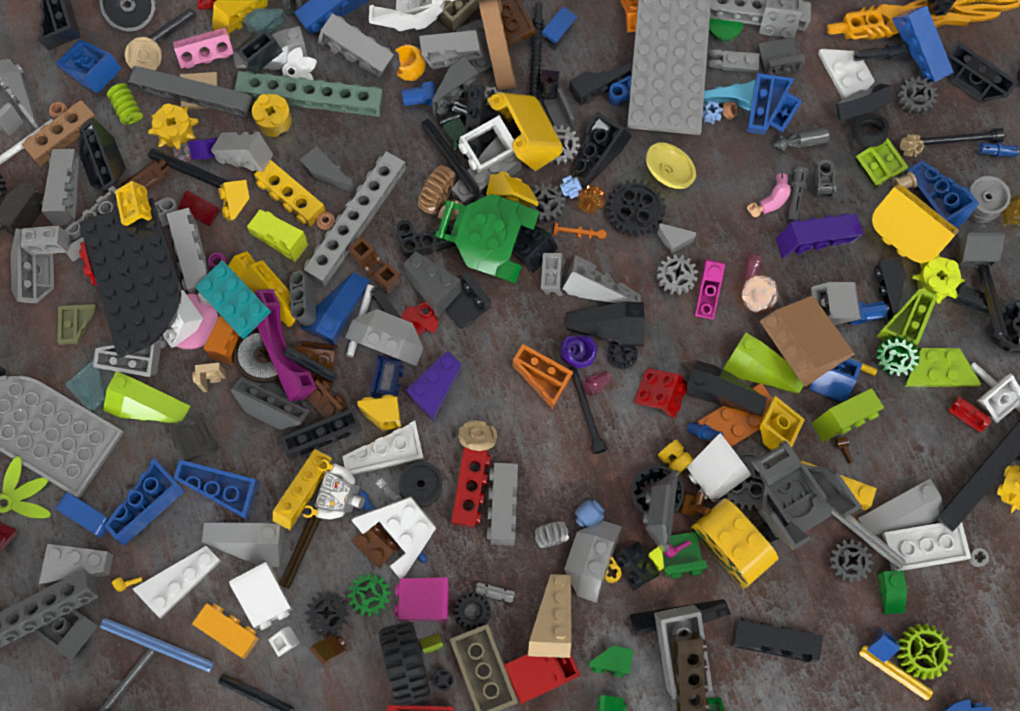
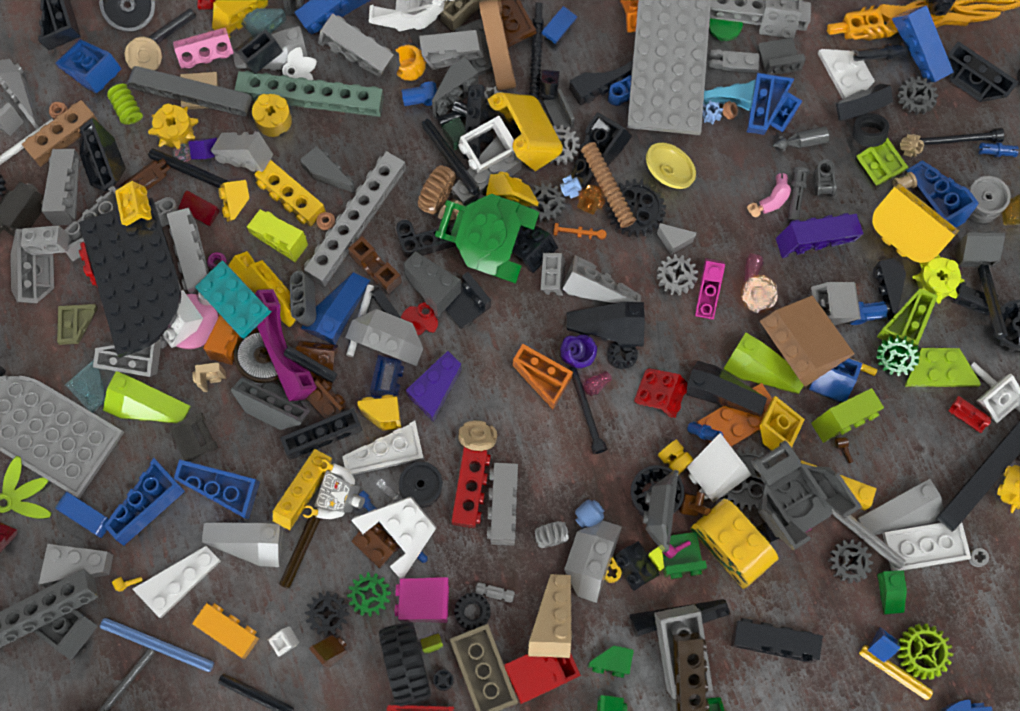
white slope [229,562,293,630] -> none
none -> medium nougat piece [581,142,636,228]

